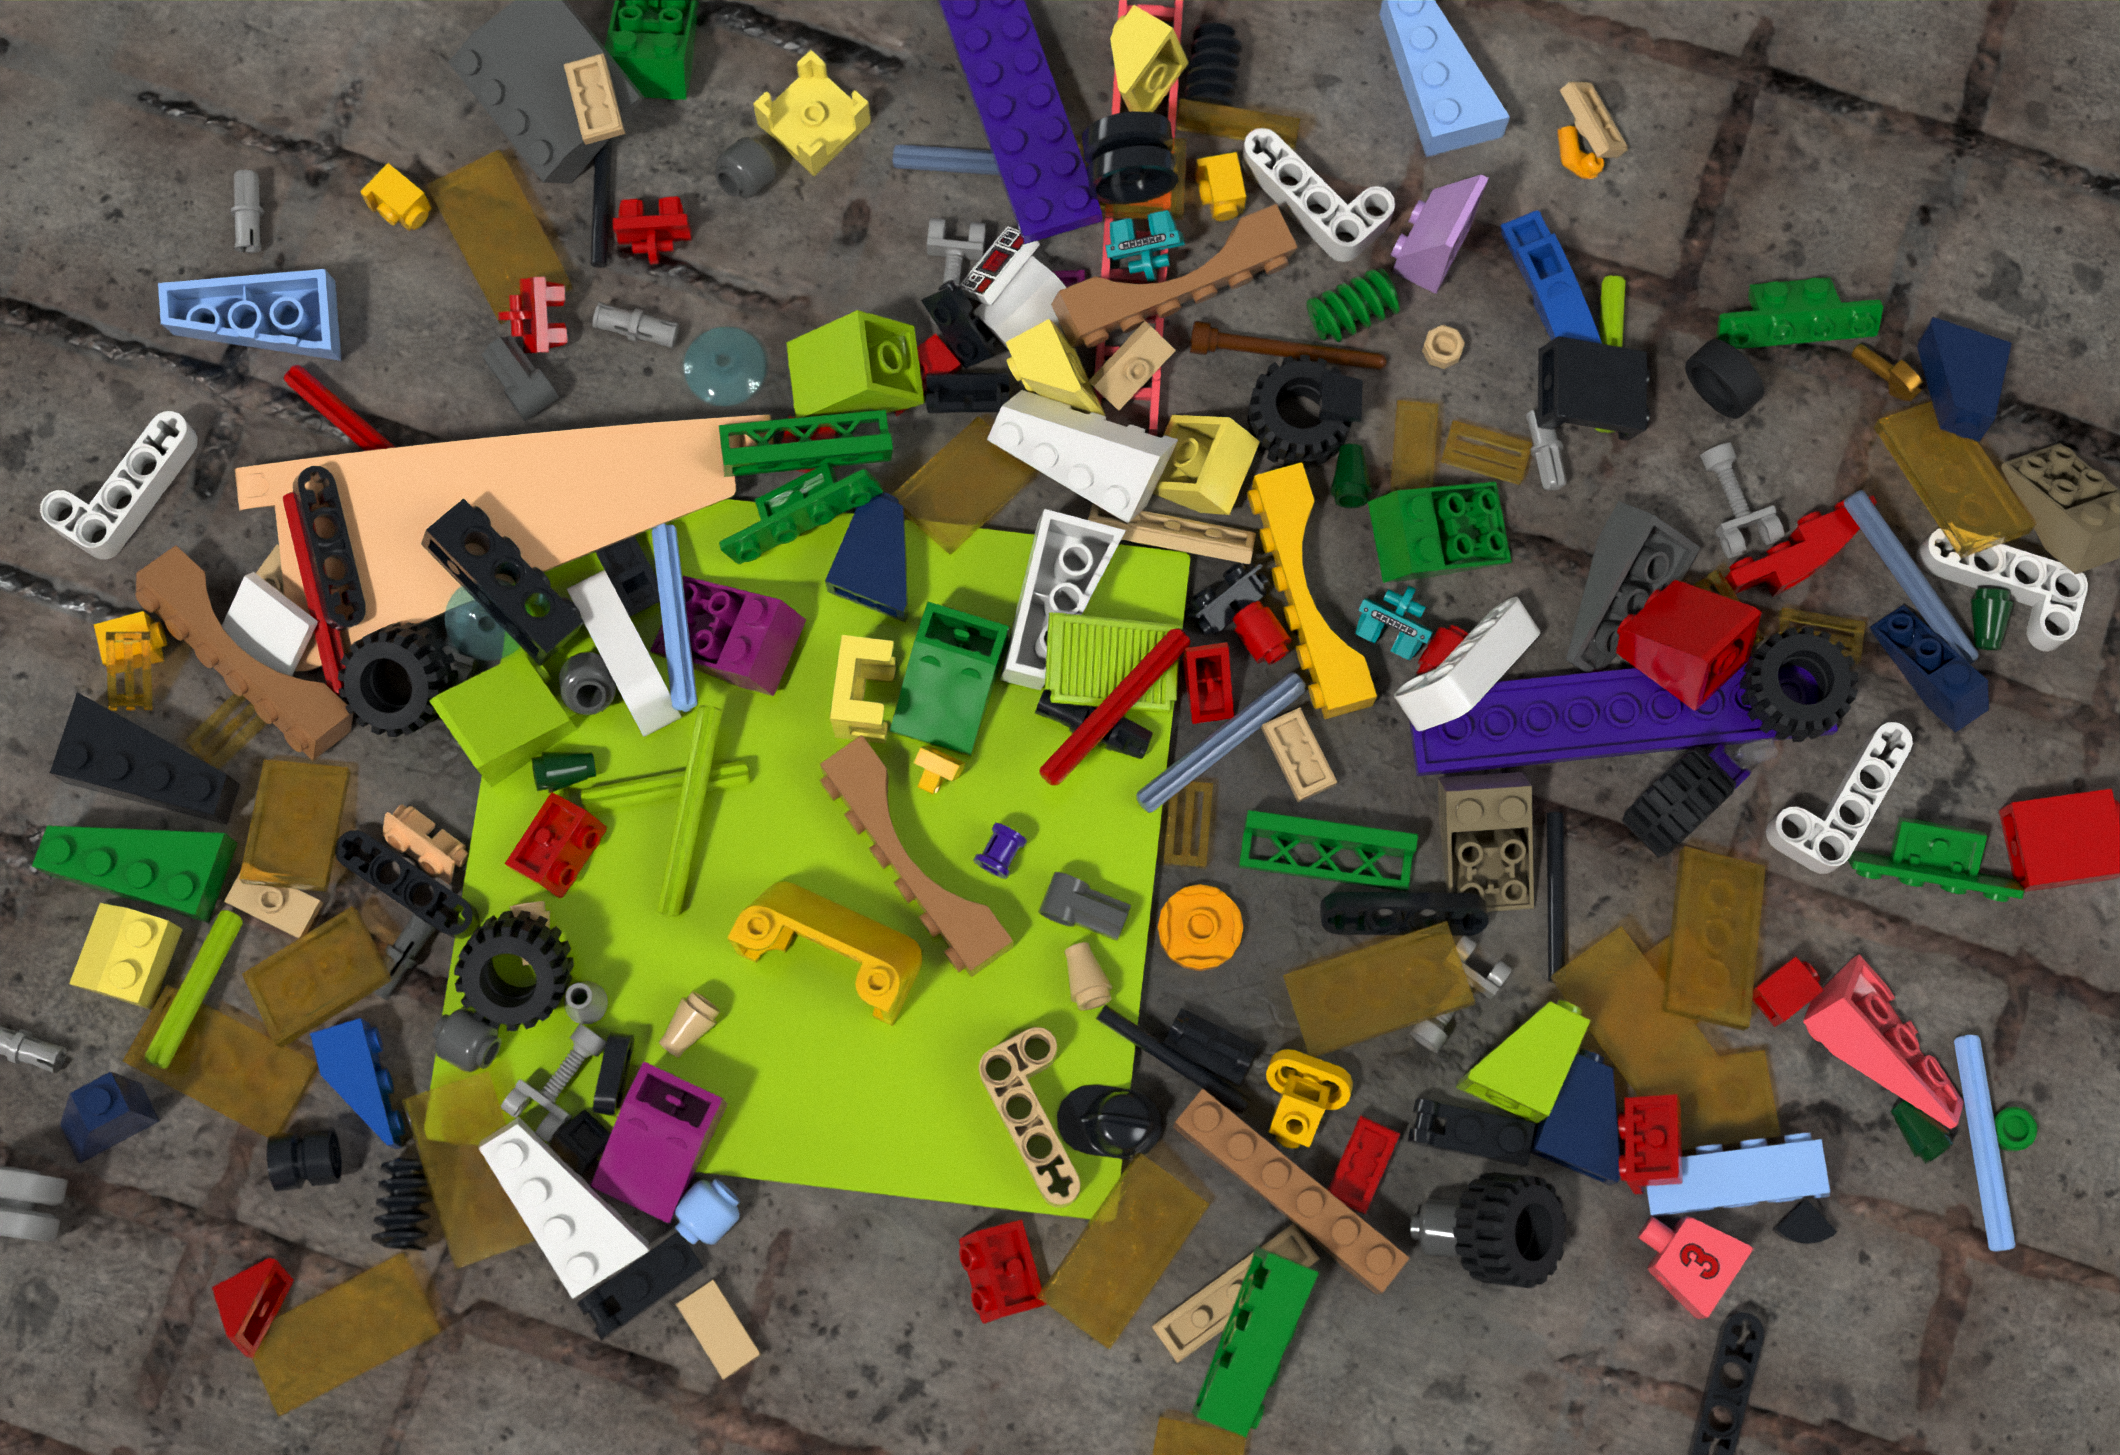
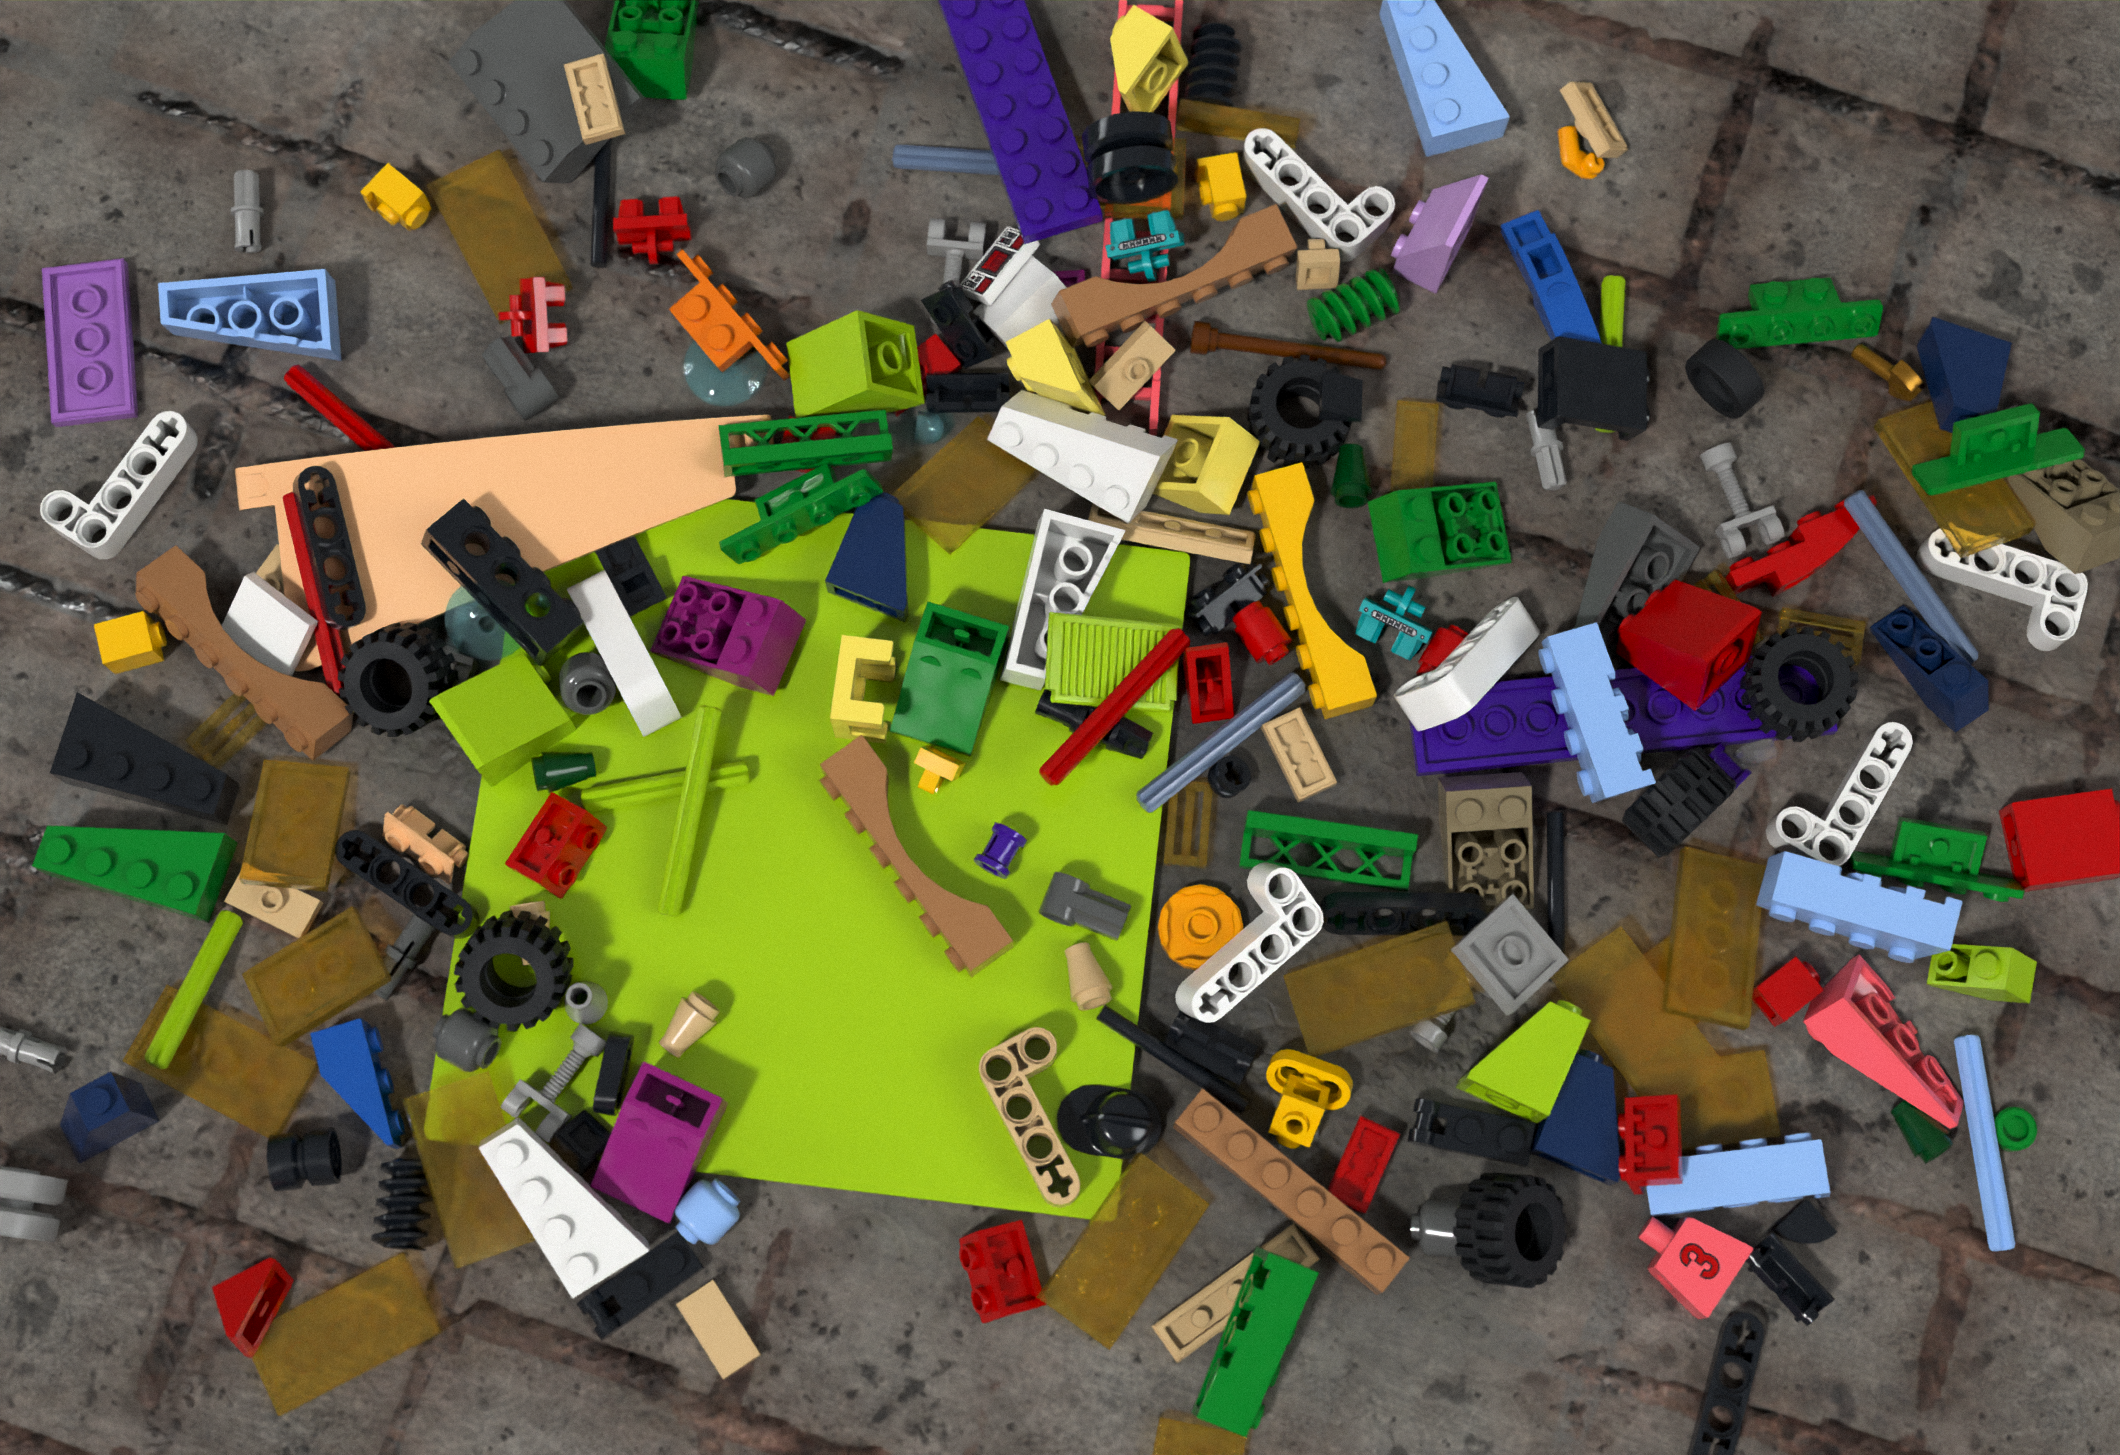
light yellow slope [69,903,183,1010] -> none
clear yellow tile [105,632,153,711] -> none
light grey pin [592,302,679,348] -> none
light blue axle [652,523,697,712] -> none
yellow windscreen [728,881,923,1026] -> none
light yellow panel [753,50,871,176] -> none
tan tile [1422,325,1465,369] -> none
clear yellow tile [1440,420,1532,485] -> none
dark green cone [1970,588,2014,651] -> none
none -> medium lavender tile [42,258,138,427]
none -> orange bracket [669,249,790,381]
none -> clear light blue hinge [914,411,944,445]
none -> white beam [1176,862,1323,1023]
none -> black bush [1208,755,1251,798]
none -> tan tile [1295,239,1340,290]
none -> black hinge [1436,364,1524,418]
none -> light grey plate [1451,894,1569,1016]
none -> light blue wedge [1538,622,1656,803]
none -> black hinge [1746,1233,1835,1326]
none -> light blue wedge [1756,851,1963,963]
none -> green bracket [1912,403,2085,496]
none -> lime slope [1927,944,2037,1004]

